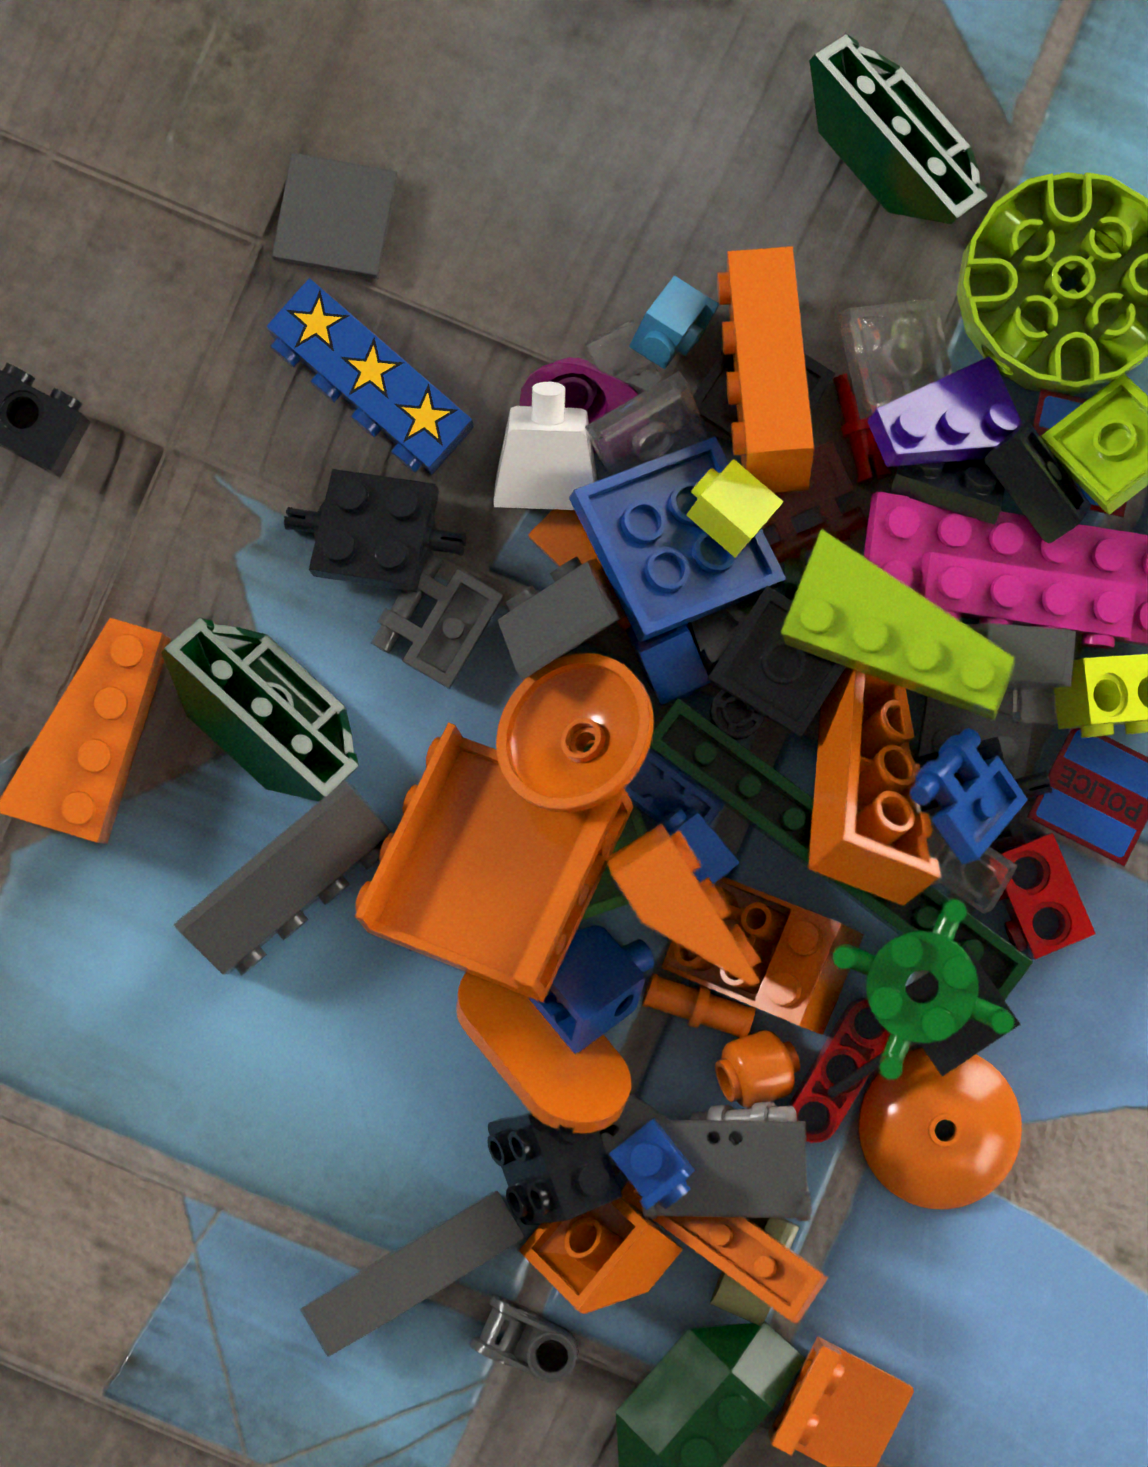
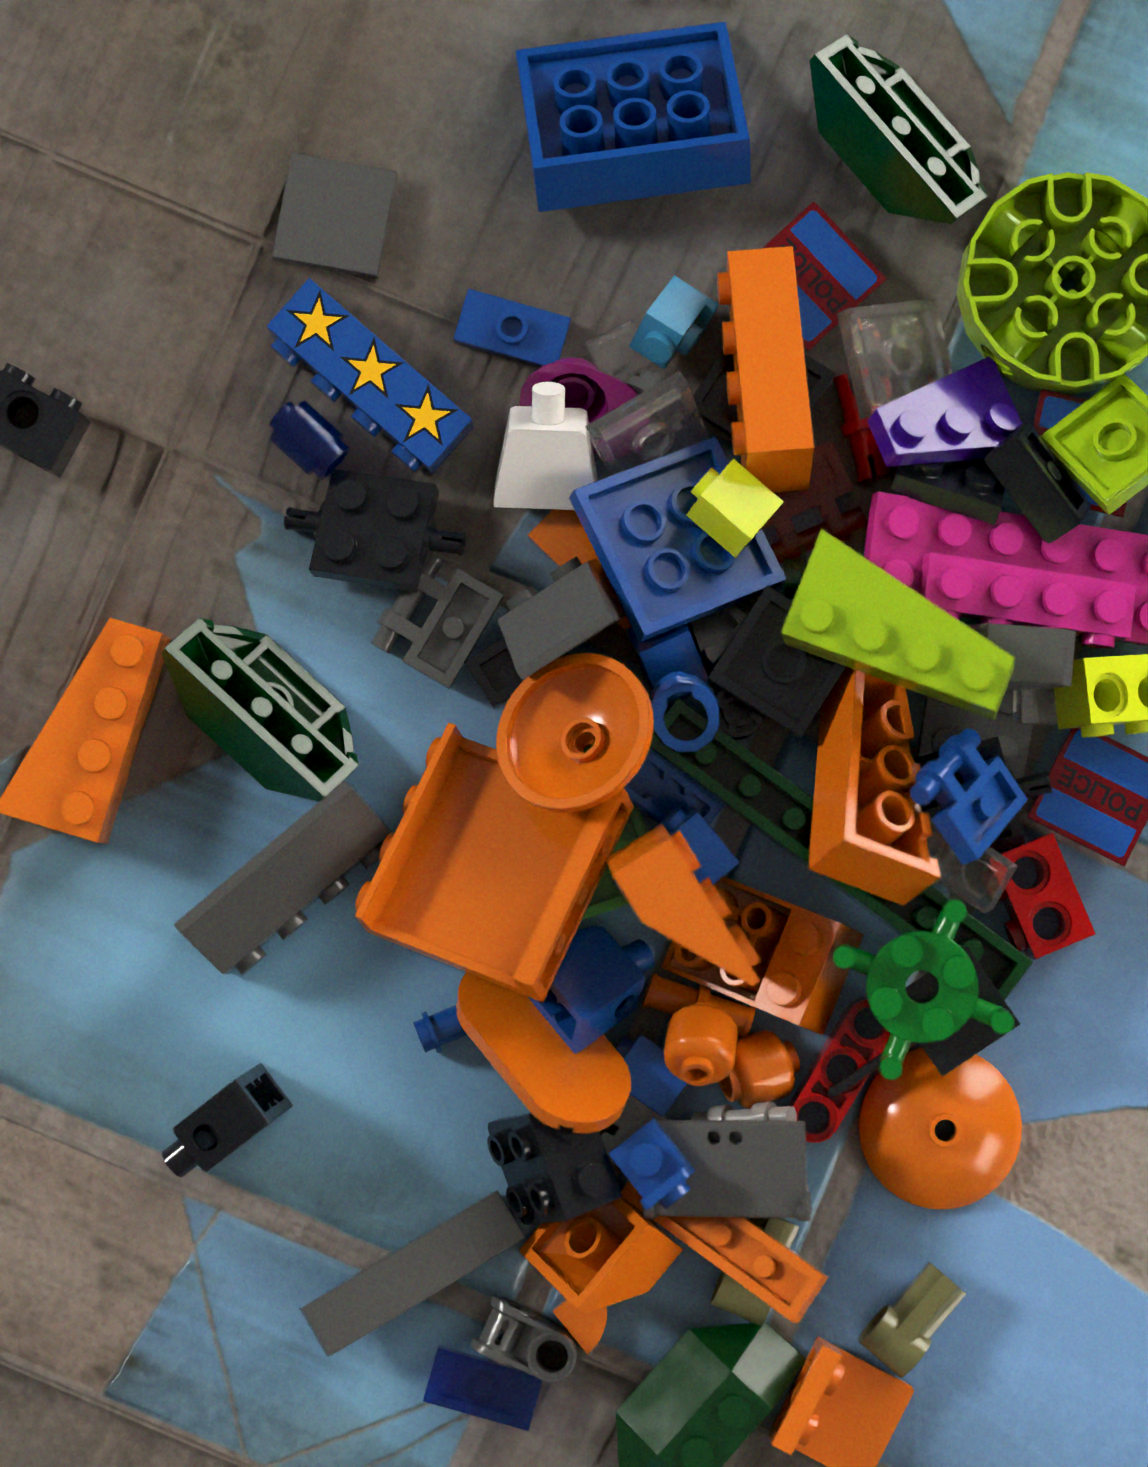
none -> black torso [162,1063,293,1177]
none -> clear blue brick [269,401,350,480]
none -> blue pin [413,1005,467,1053]
none -> clear blue plate [423,1345,542,1431]
none -> blue plate [453,289,571,367]
none -> black plate [465,637,524,709]
none -> blue slope [516,22,751,212]
none -> orange tile [553,1299,607,1355]
none -> blue brick [616,1032,687,1117]
none -> blue piece [649,671,720,752]
none -> orange head [664,1002,738,1086]
none -> piece [762,201,887,352]
none -> olive piece [858,1262,966,1378]

